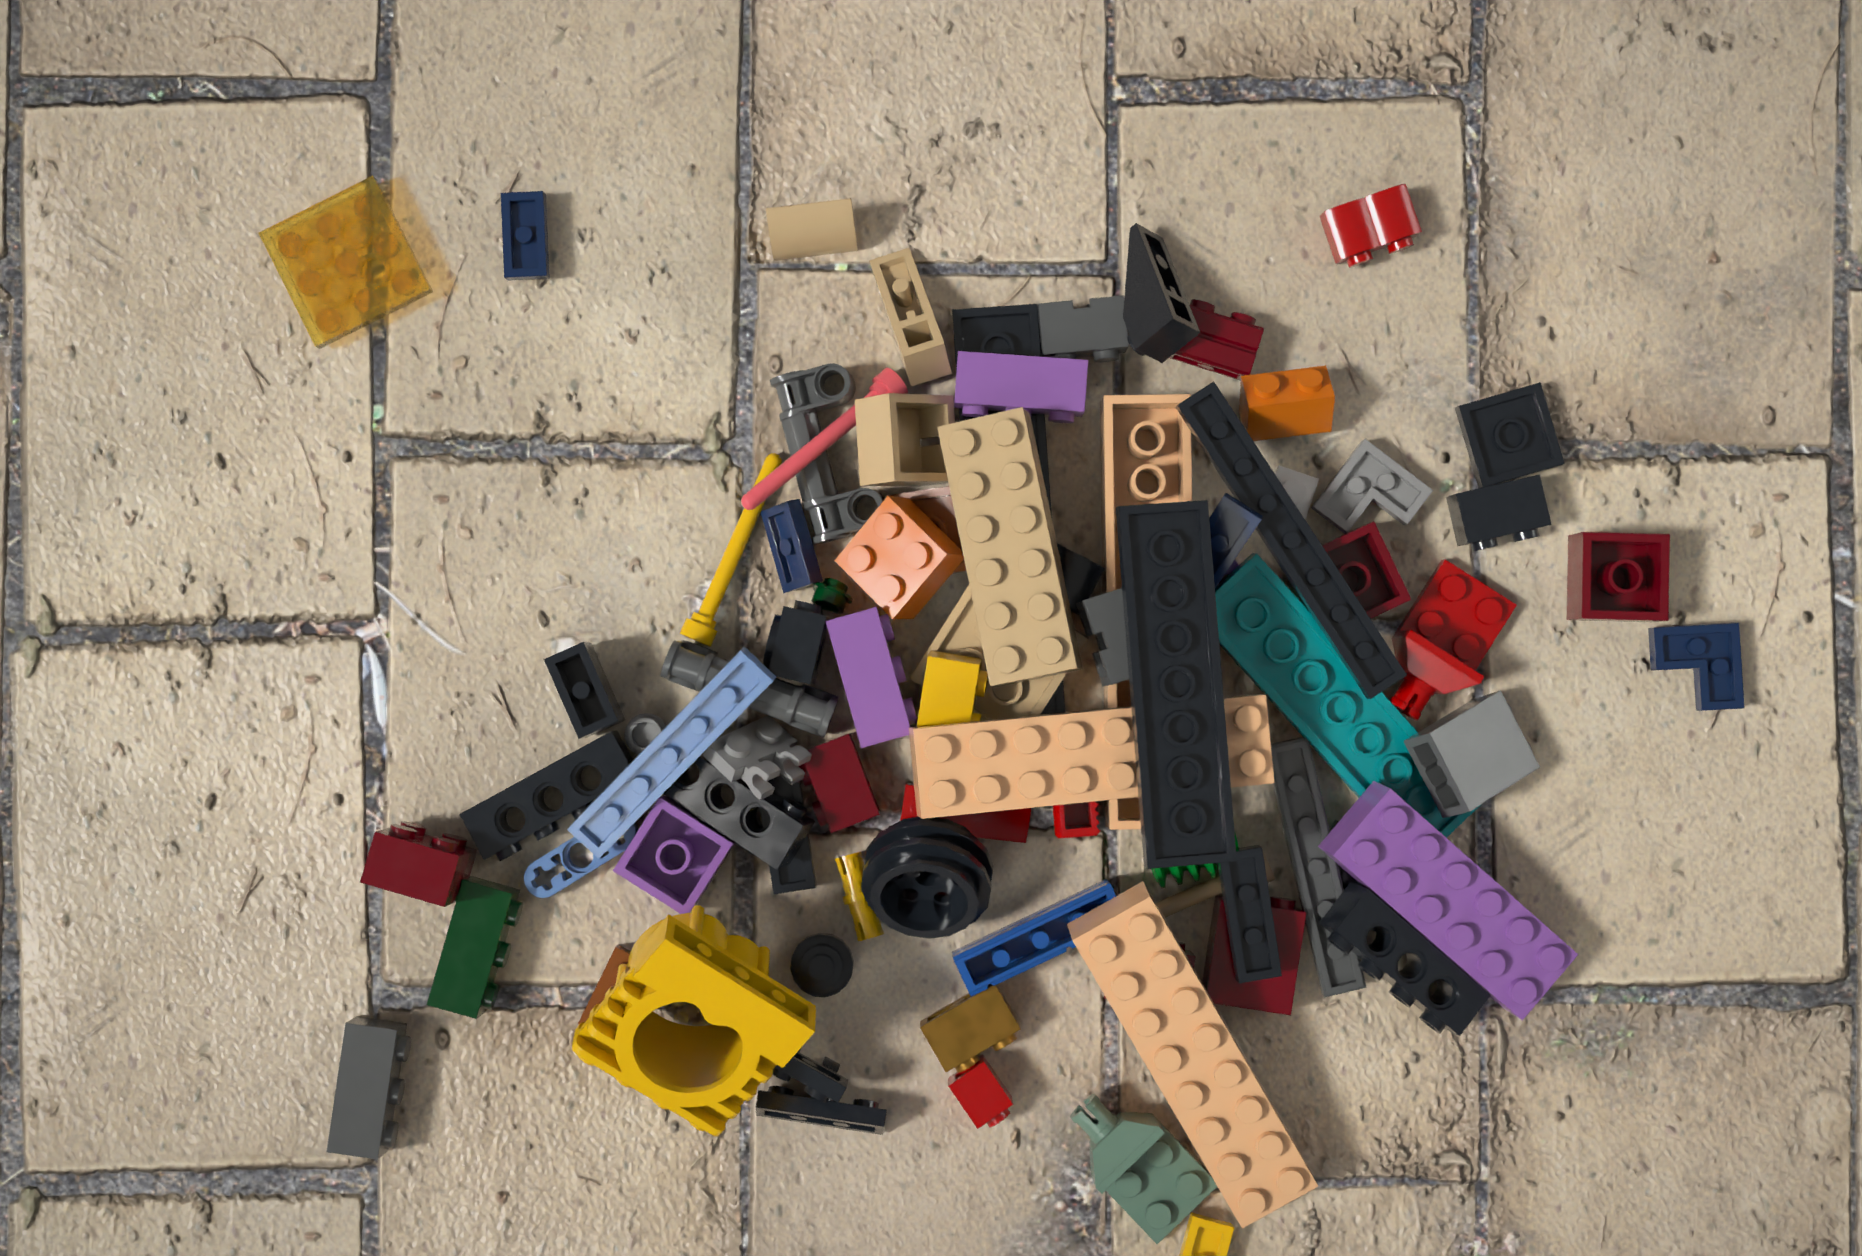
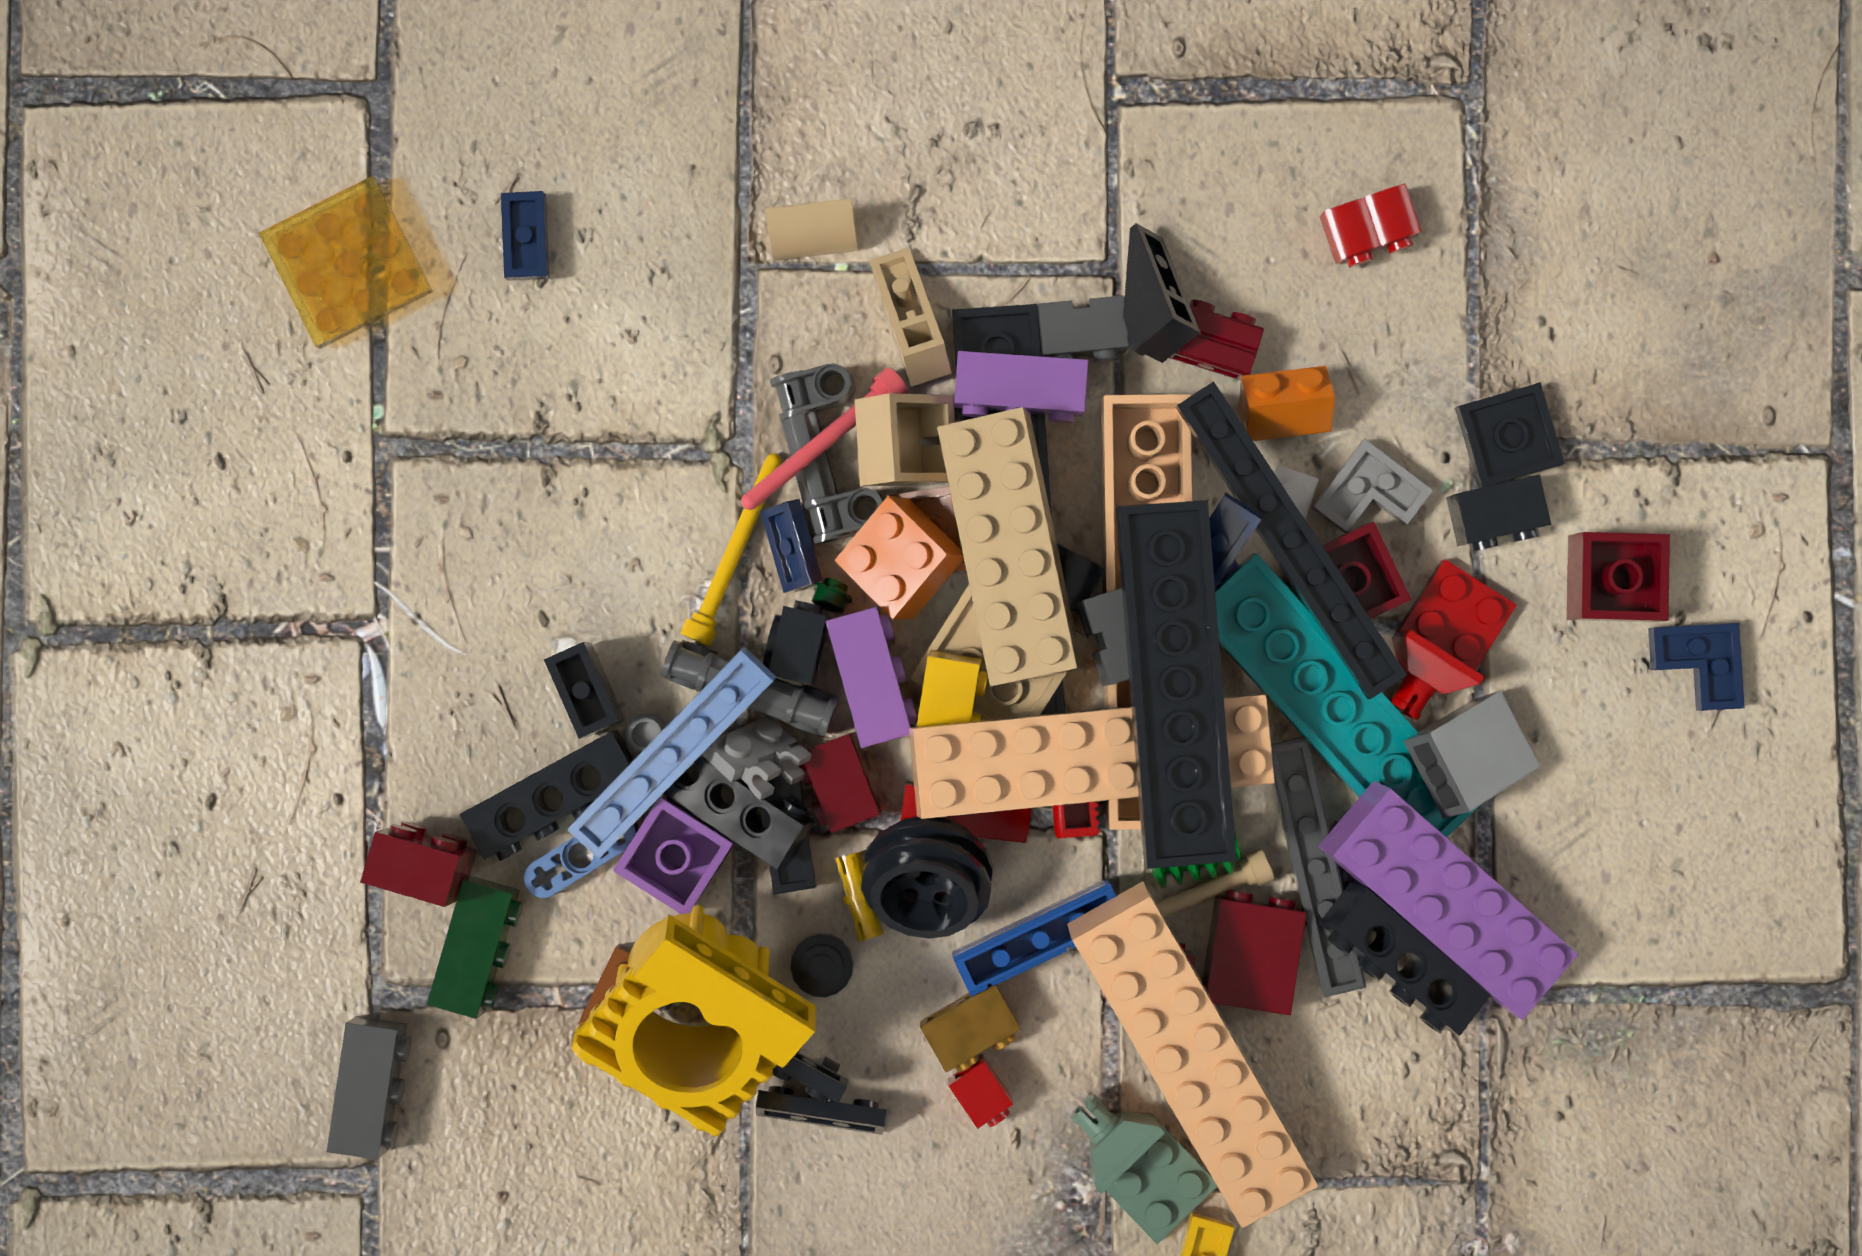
black plate [1218,845,1282,984] -> none

